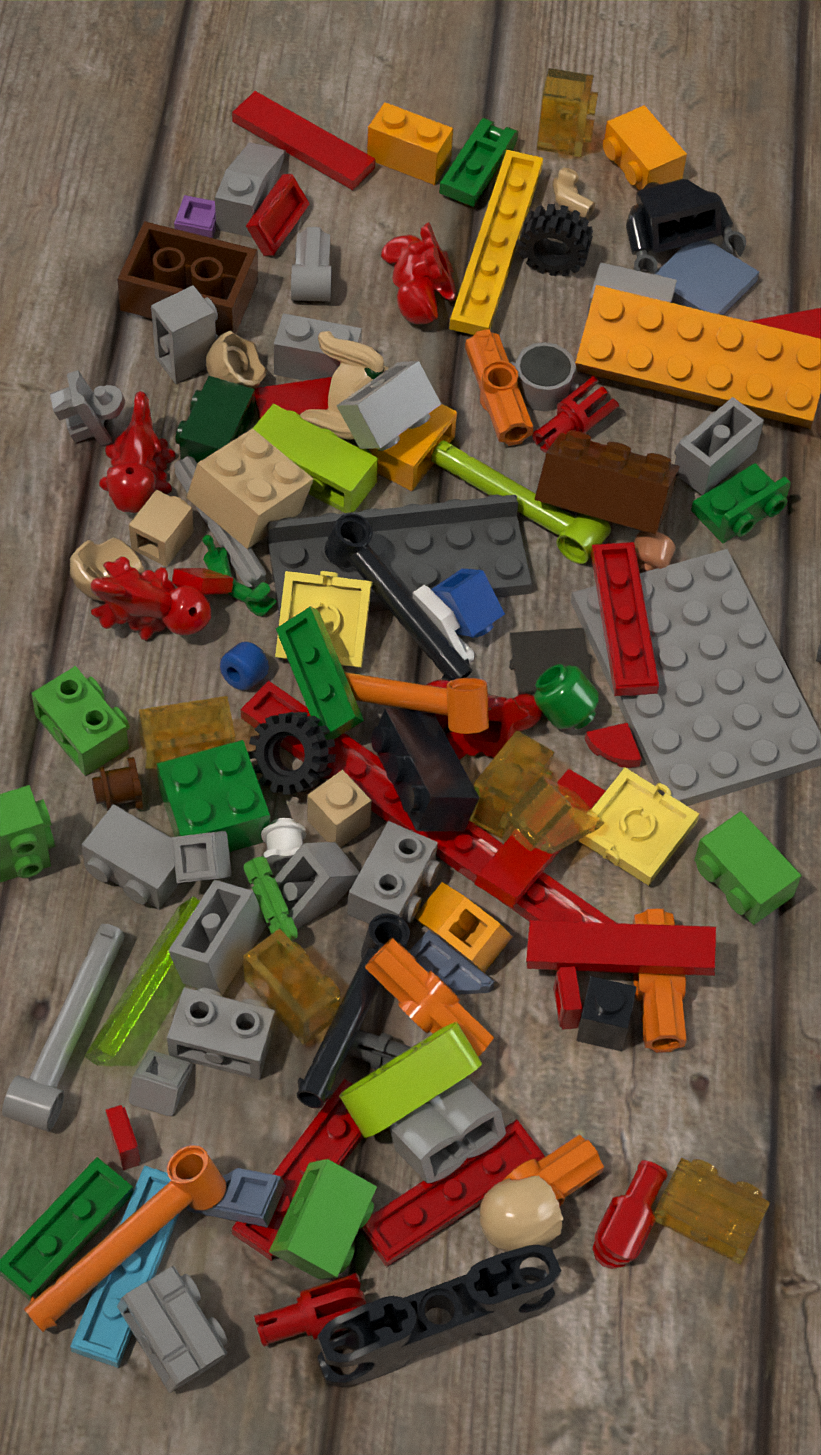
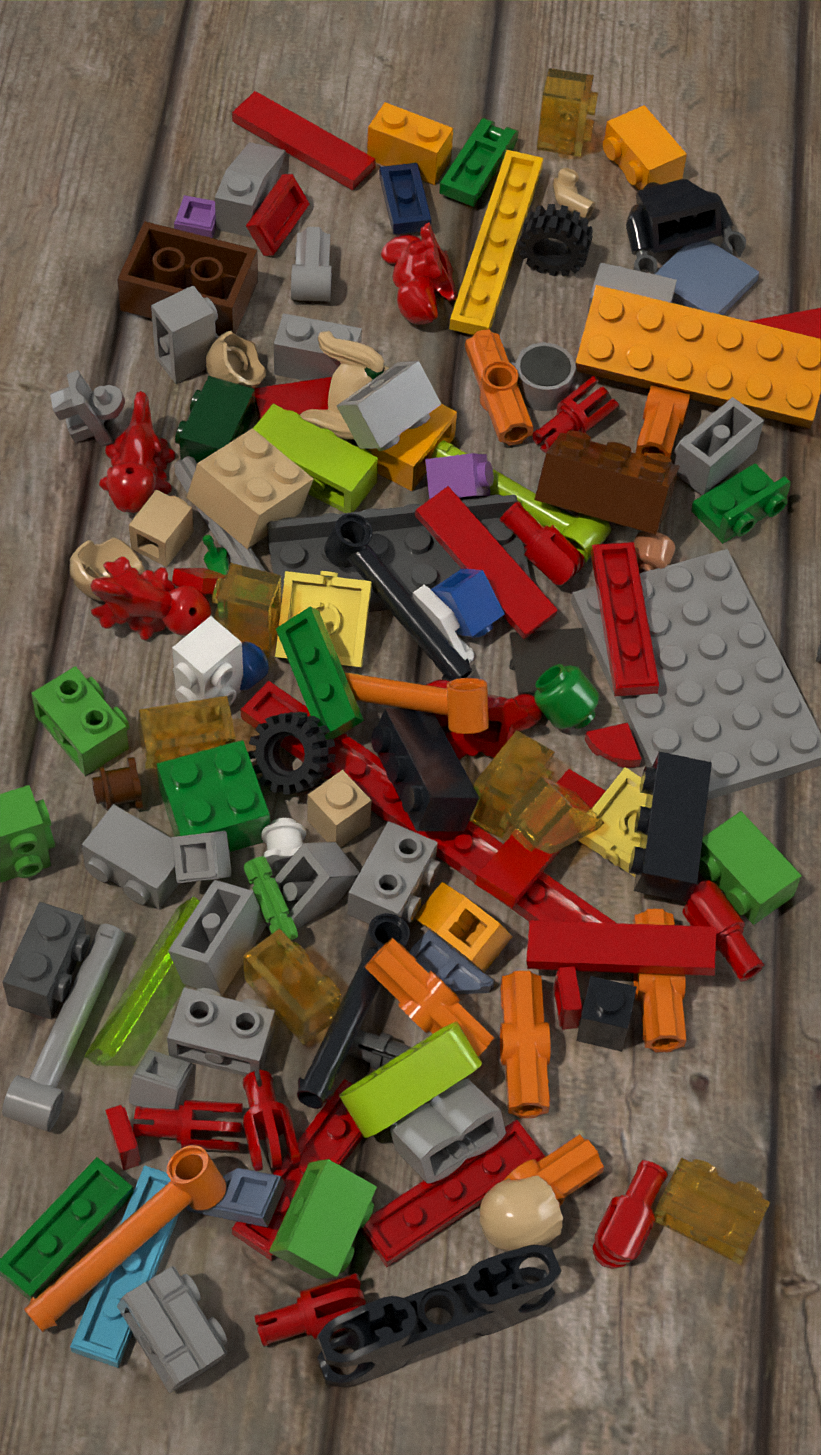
none -> dark grey brick [3,901,90,1020]
none -> red arm [133,1100,243,1152]
none -> white brick [172,616,243,720]
none -> clear yellow brick [212,563,281,658]
none -> red arm [242,1070,301,1171]
none -> dark blue plate [379,163,431,235]
none -> red tile [415,486,558,640]
none -> medium lavender brick [425,453,494,499]
none -> red arm [499,501,585,585]
none -> orange piece [500,971,551,1118]
none -> black brick [629,751,712,902]
none -> orange piece [636,384,691,458]
none -> red arm [682,880,764,982]

